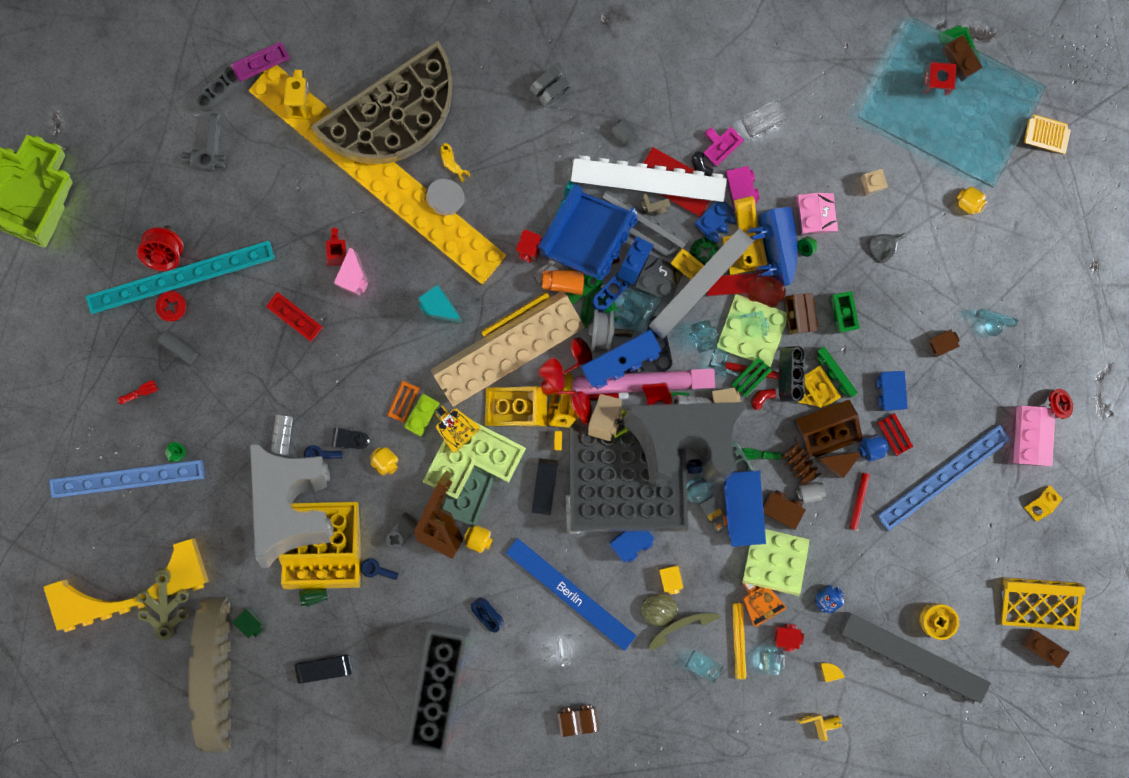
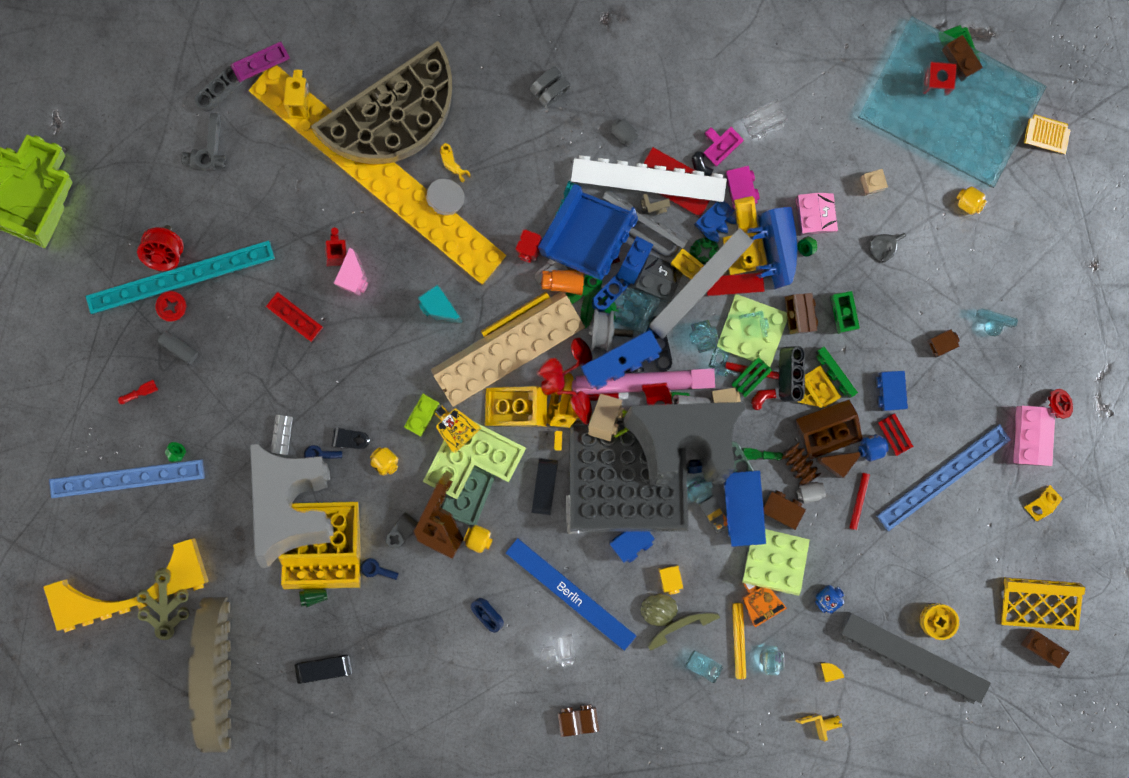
dark green brick [232,607,265,639] -> none
orange tile [387,380,420,423] -> none
dark grey brick [406,623,471,755] -> none
clear red dish [747,276,786,308] -> none
red brick [774,623,804,652] -> none

